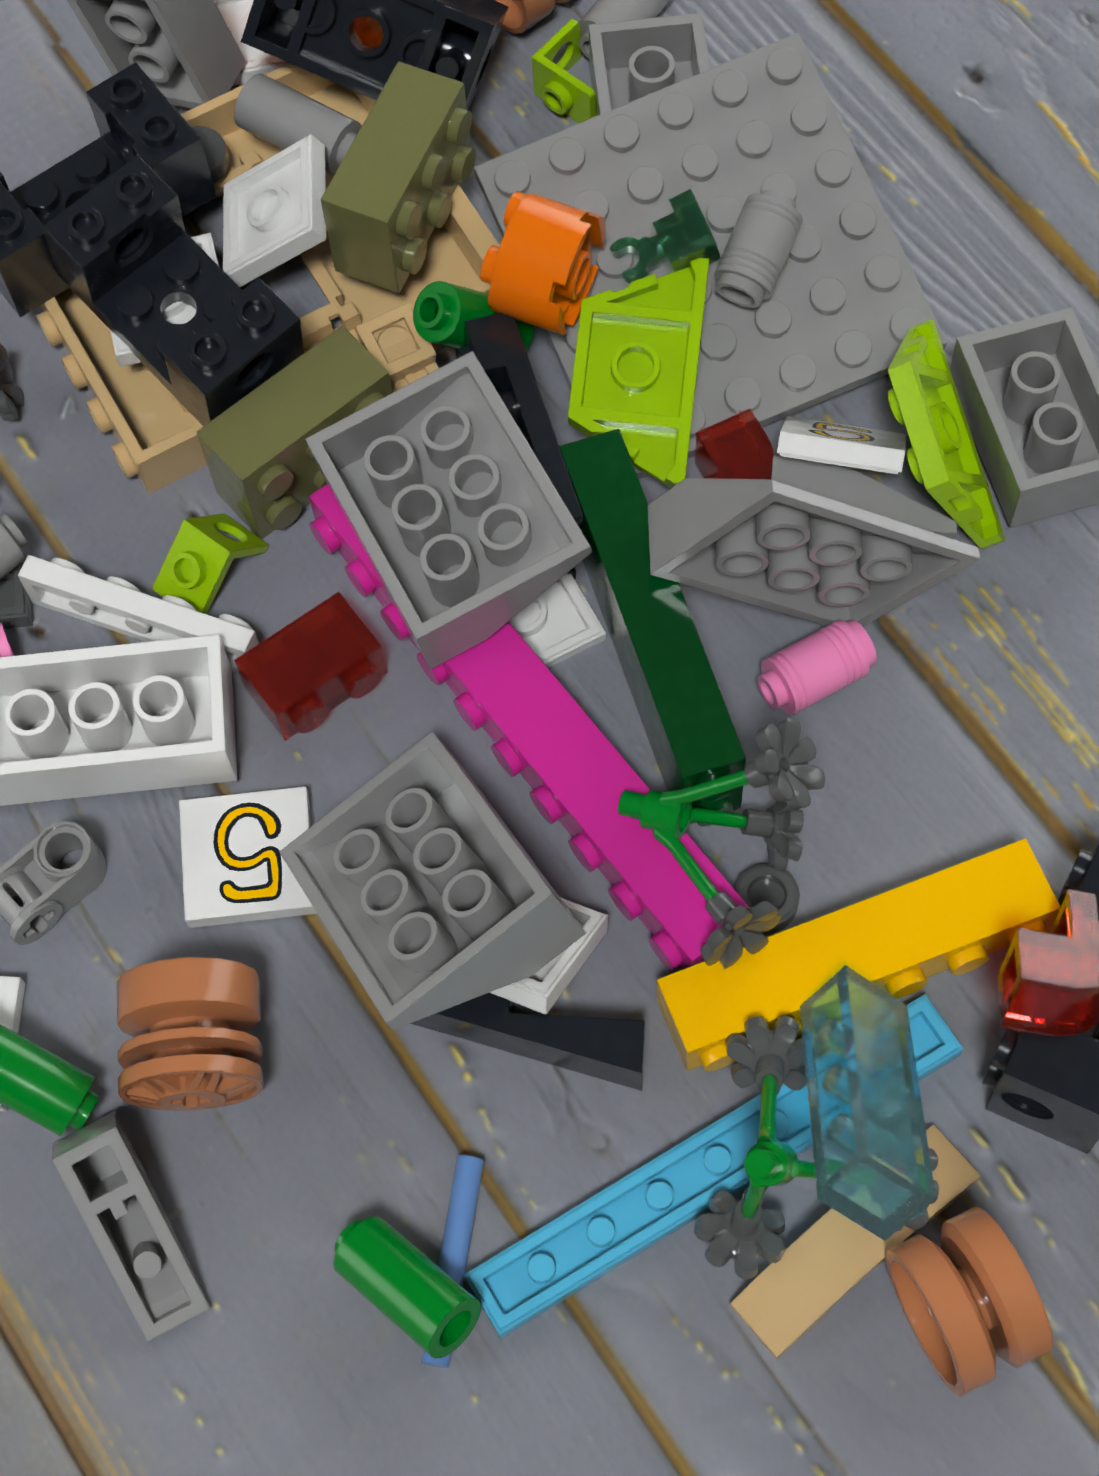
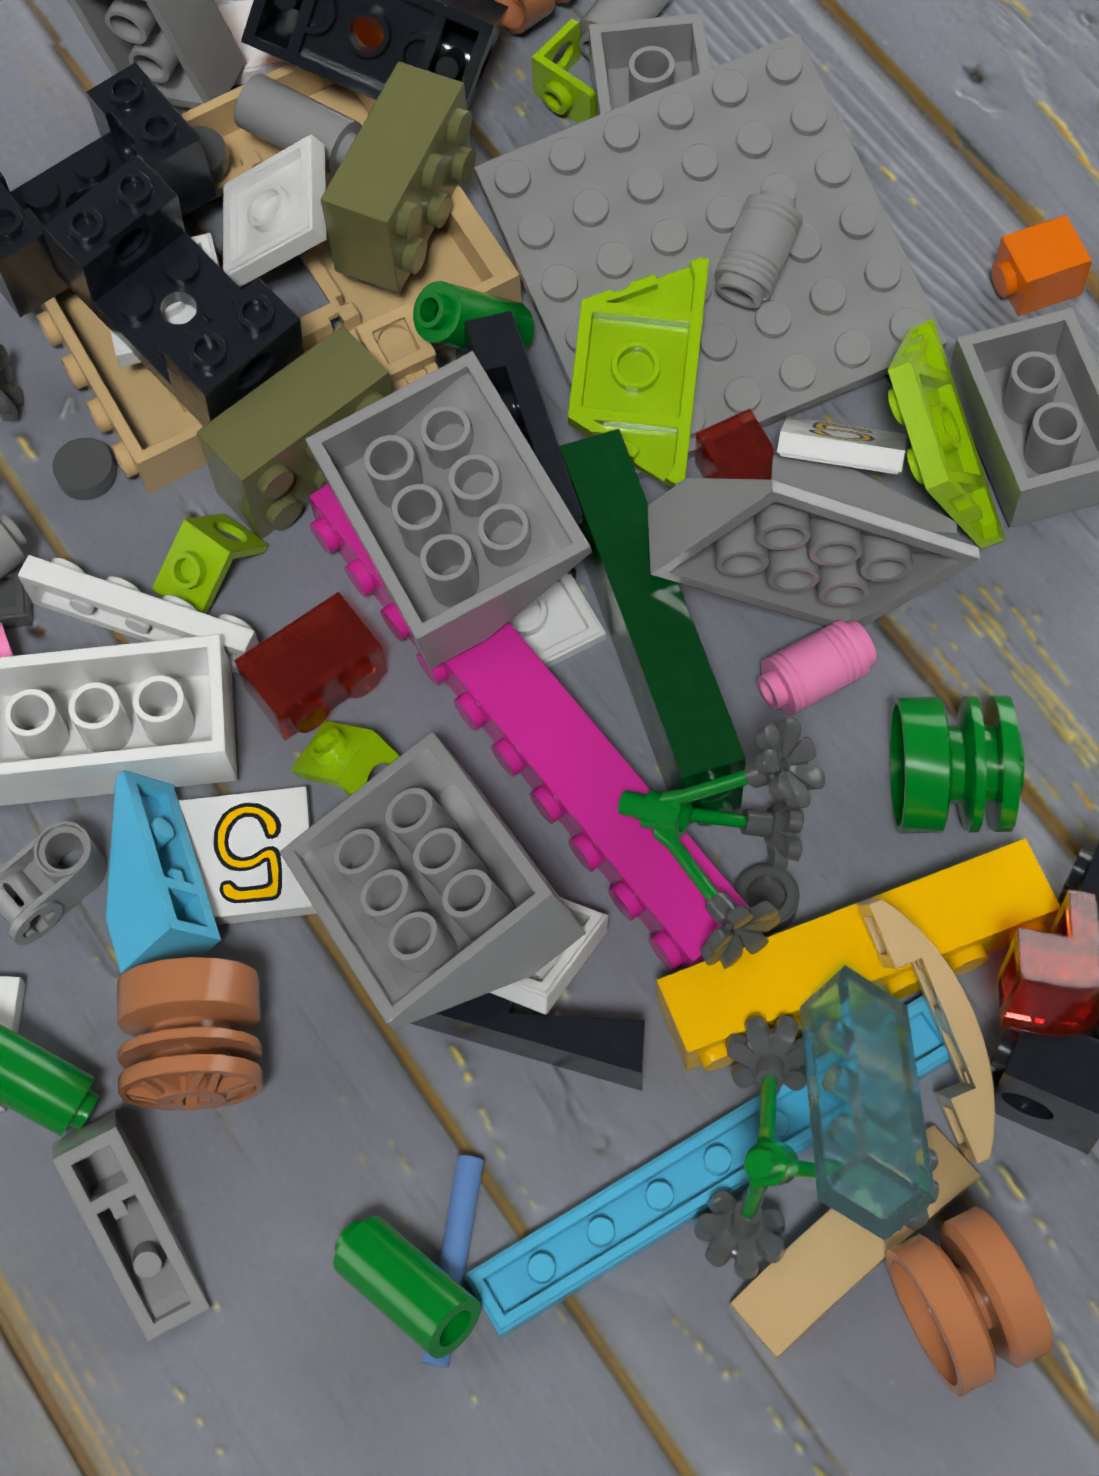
orange brick [480,191,606,335] -> none
clear green piece [610,189,721,285] -> none
none -> dark grey tile [53,438,116,500]
none -> medium azure slope [106,770,221,973]
none -> lime bracket [291,721,400,796]
none -> tan slope [856,899,995,1164]
none -> green wheel [889,695,1024,834]
none -> orange brick [991,215,1092,316]

